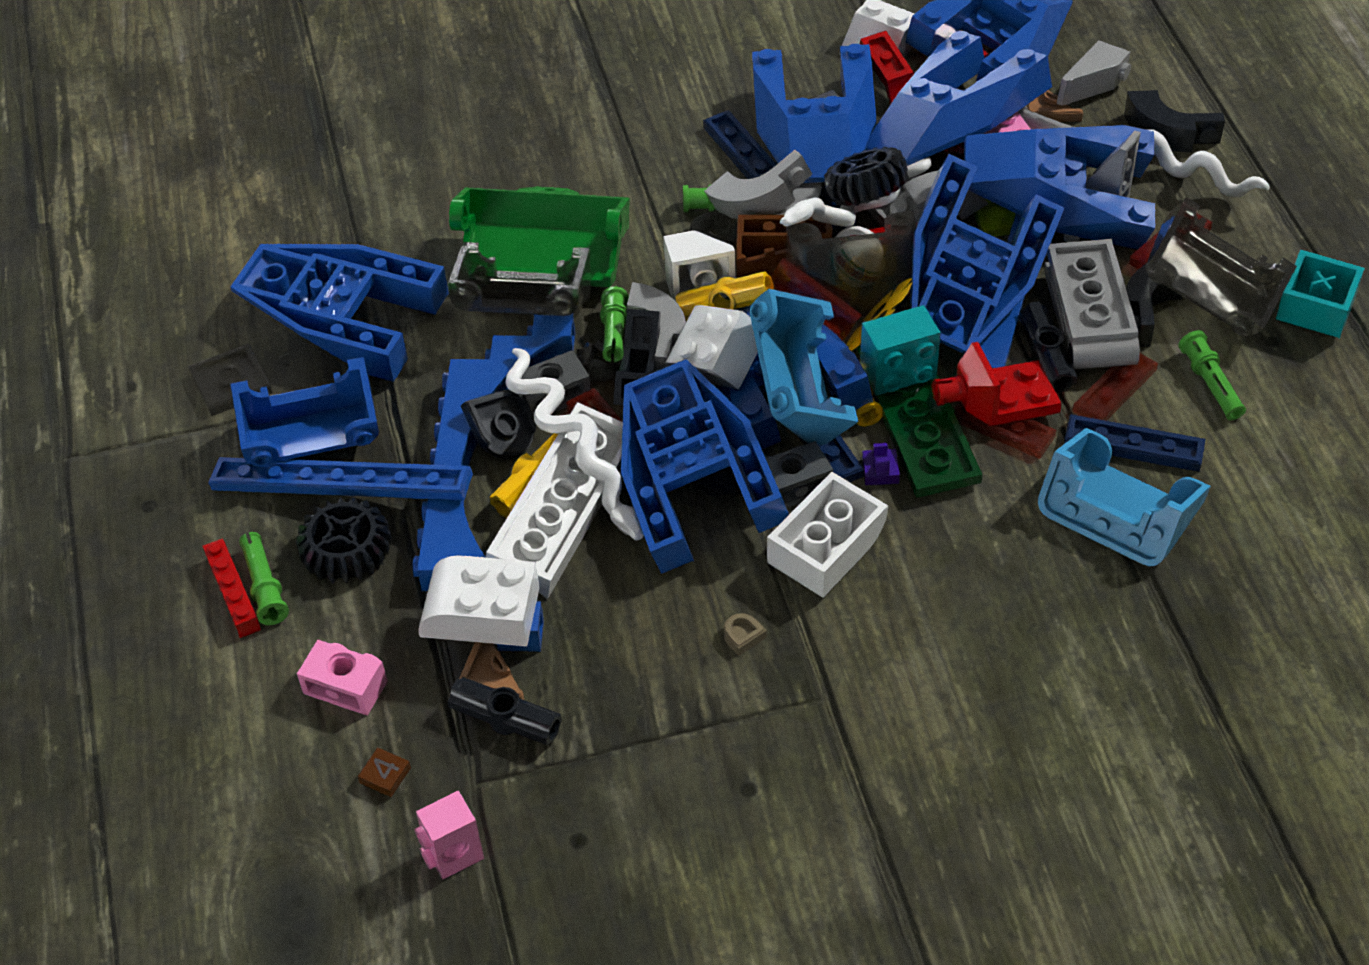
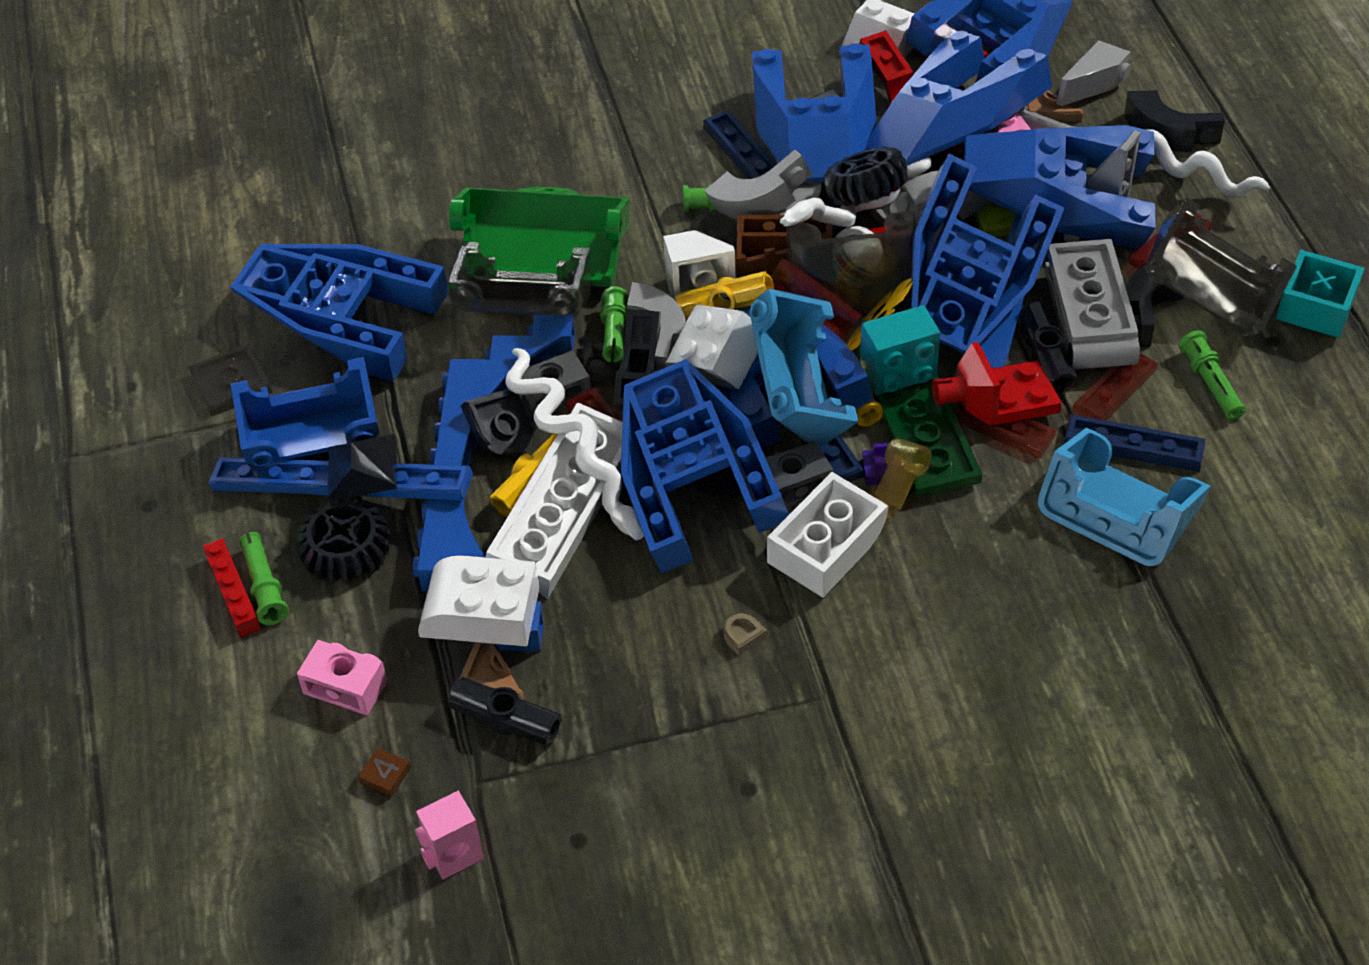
none -> black slope [328,434,397,502]
none -> clear yellow piece [873,438,931,510]

